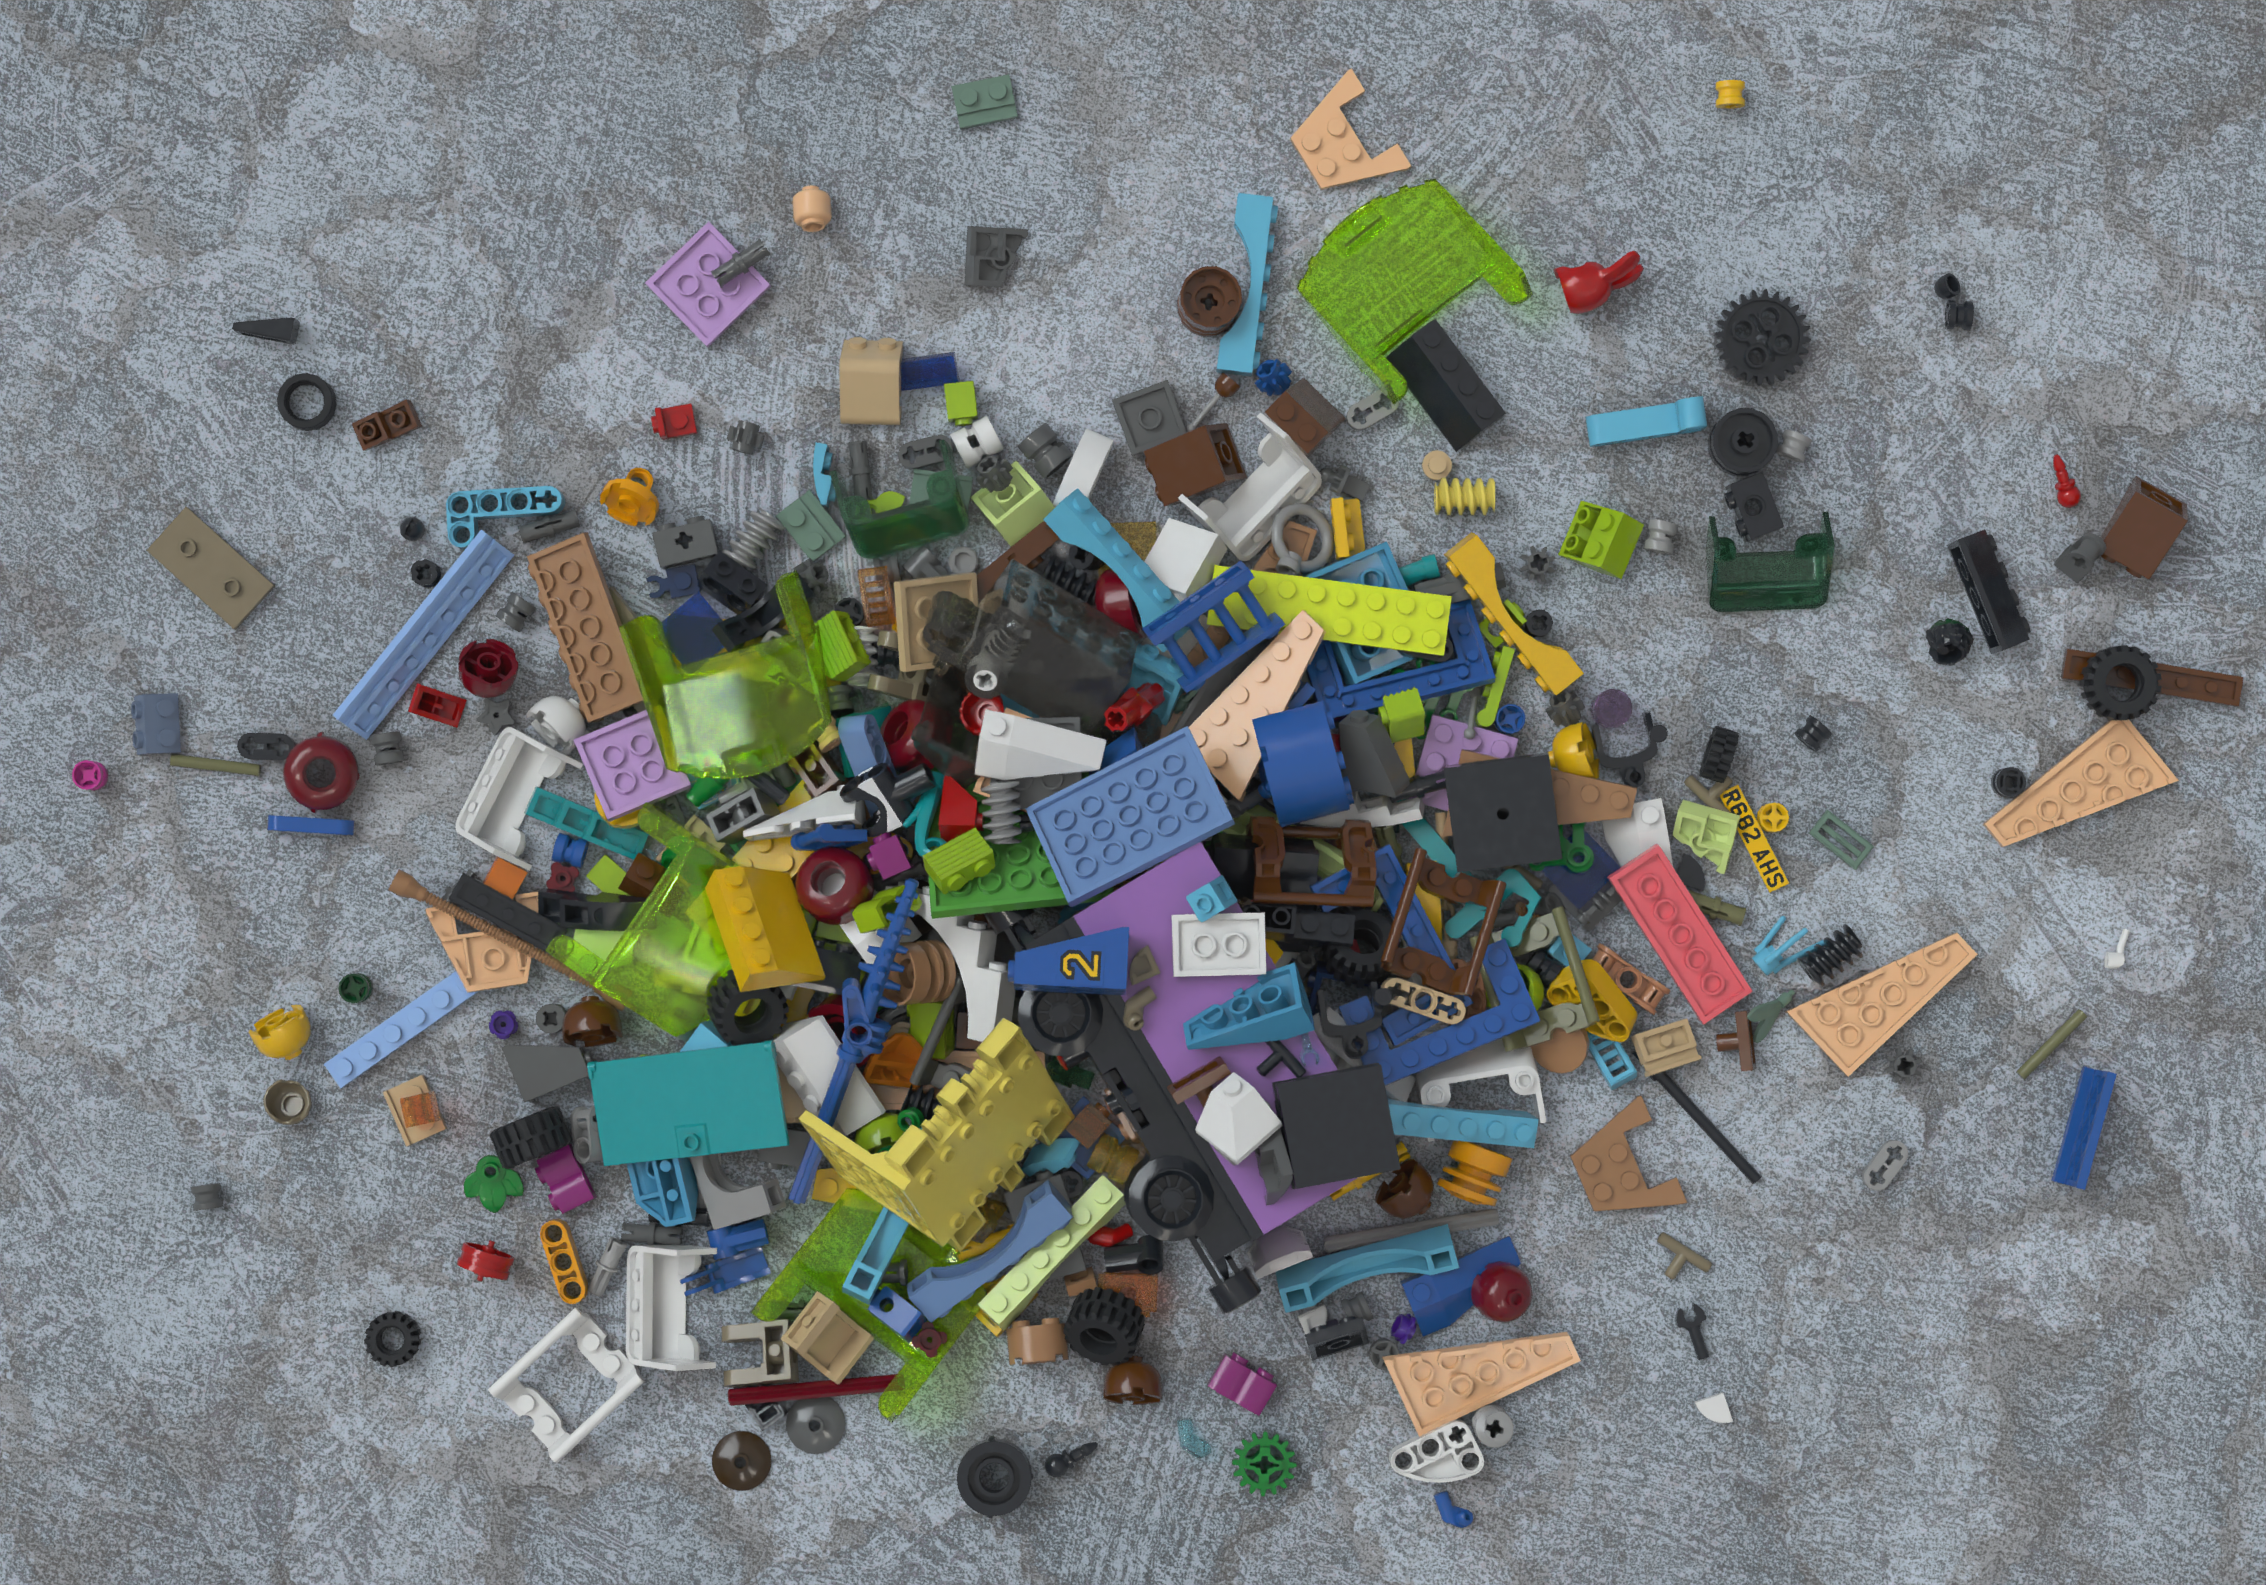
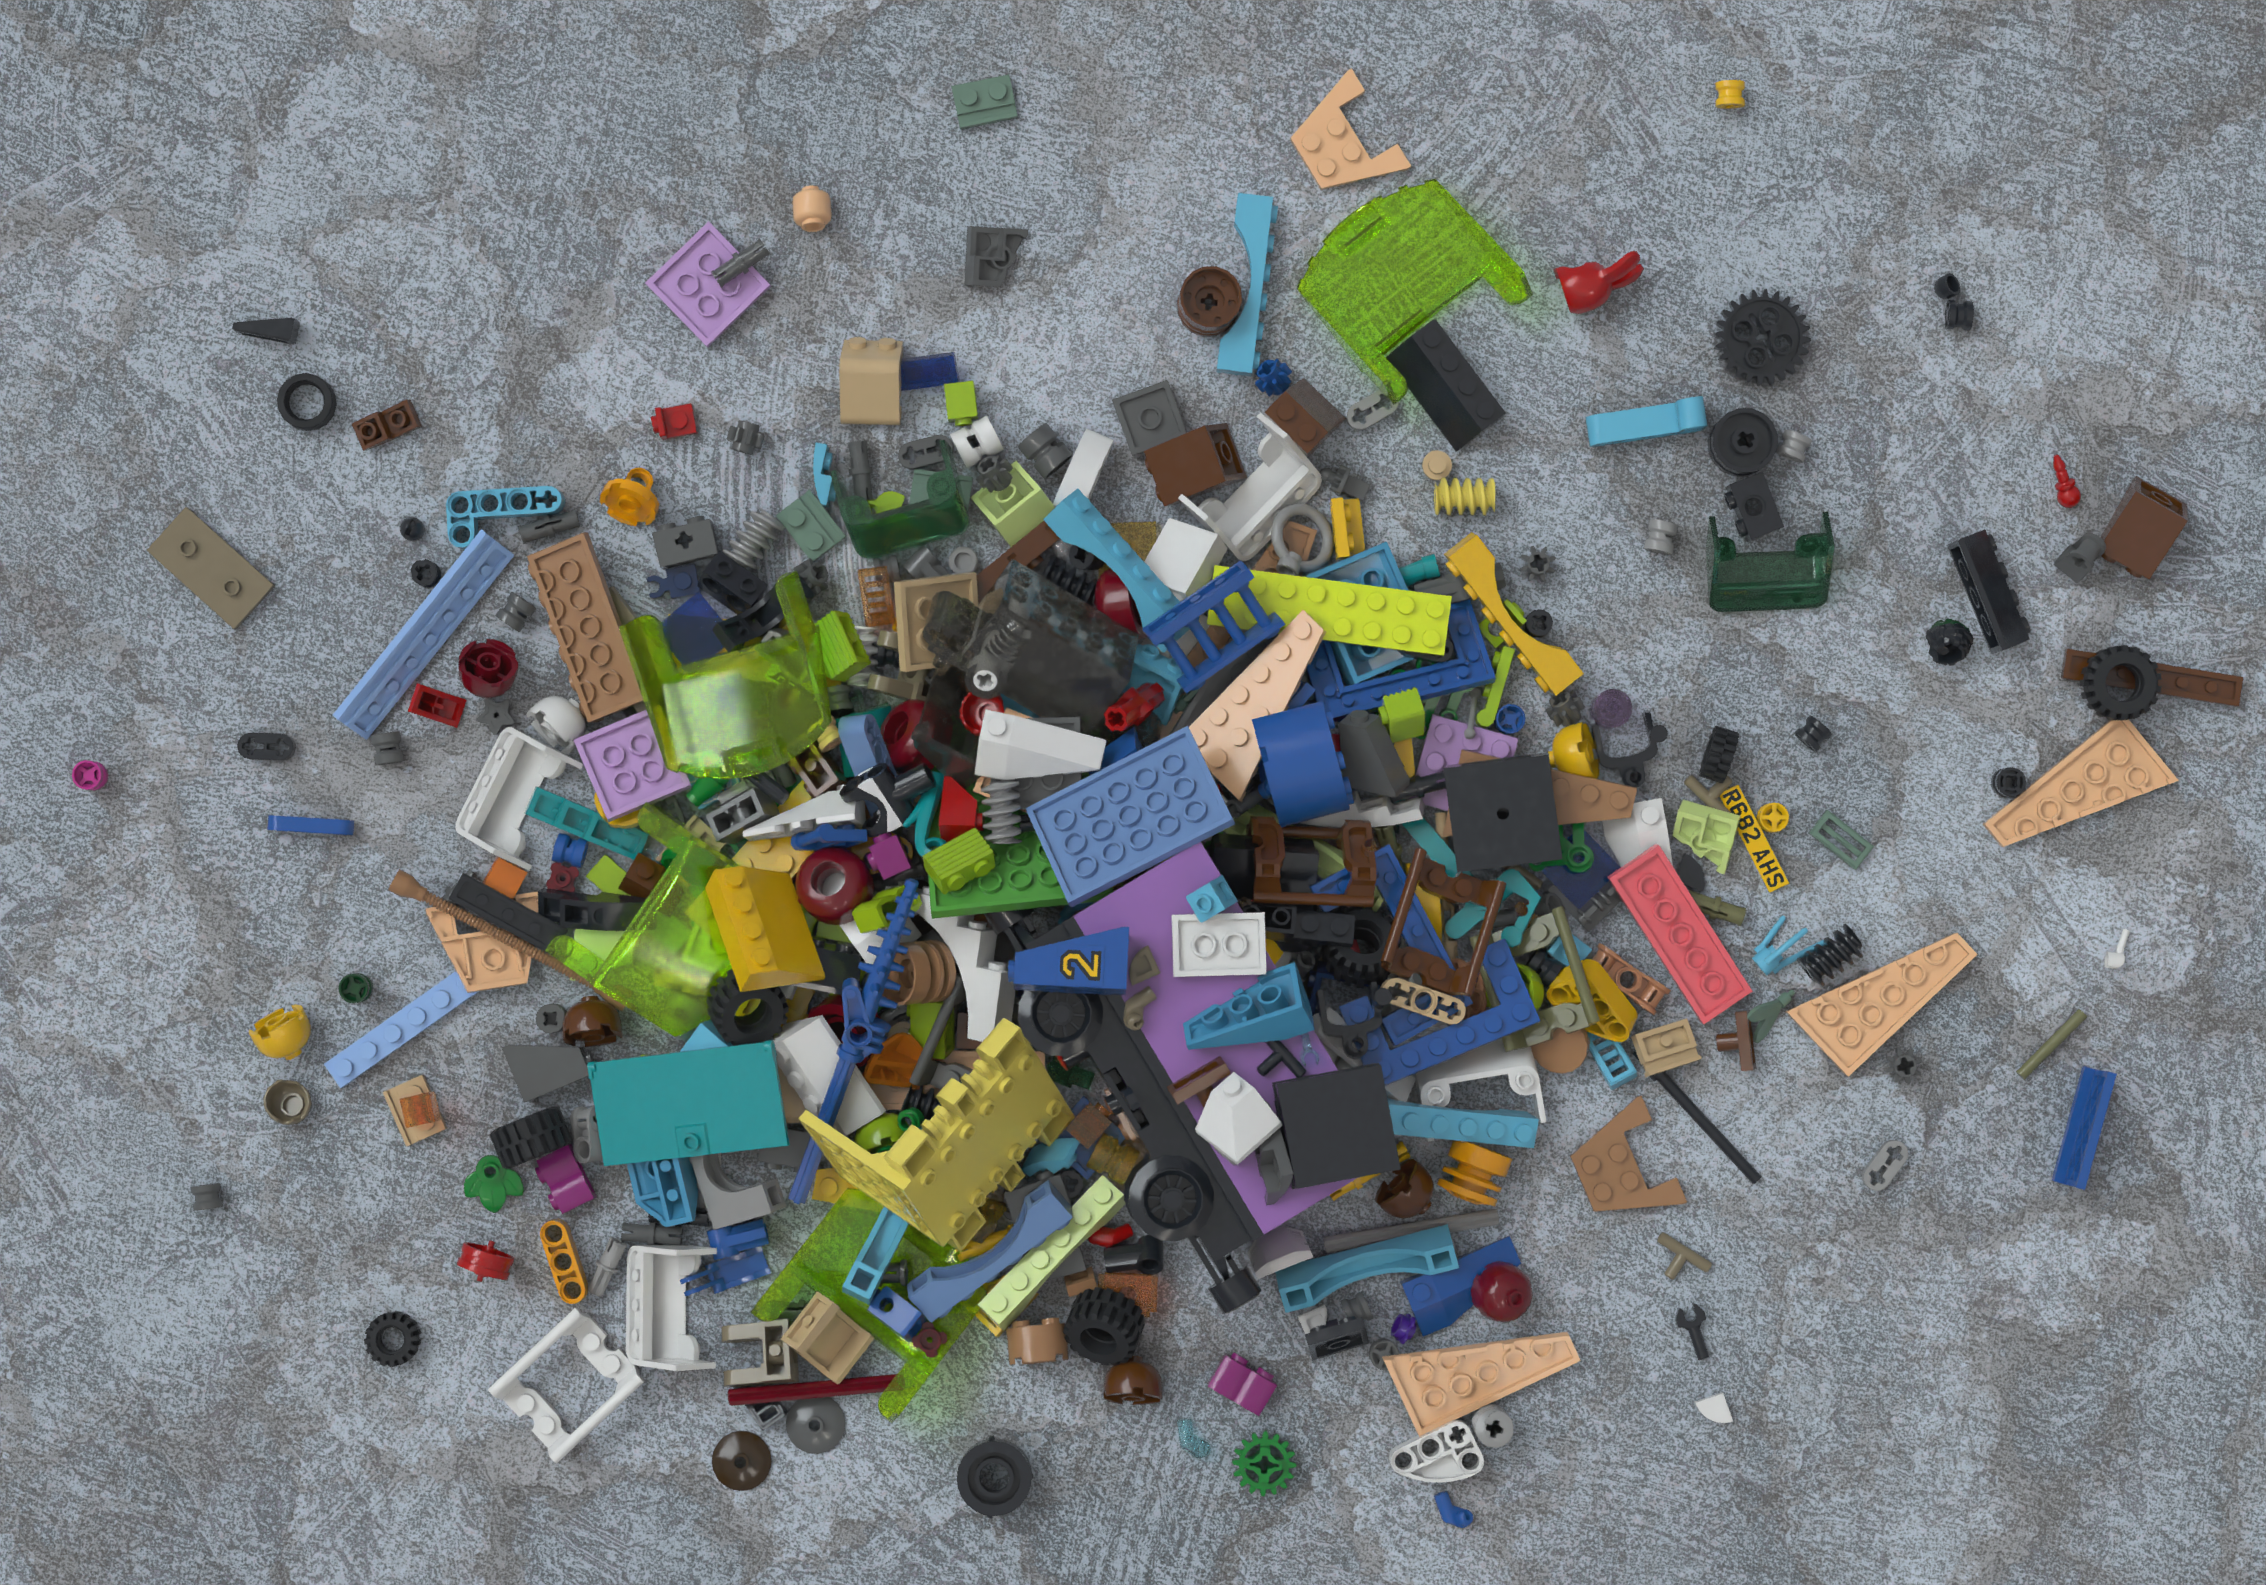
sand blue bracket [131,693,181,755] -> none
olive bar [170,754,261,776] -> none
dark red piece [283,731,360,814] -> none
dark purple plate [489,1010,518,1039] -> none
black wheel [835,597,865,626] -> none
black bar [1045,1442,1098,1478] -> none
hinge [1185,372,1241,433] -> none
lime slope [1558,501,1644,579] -> none

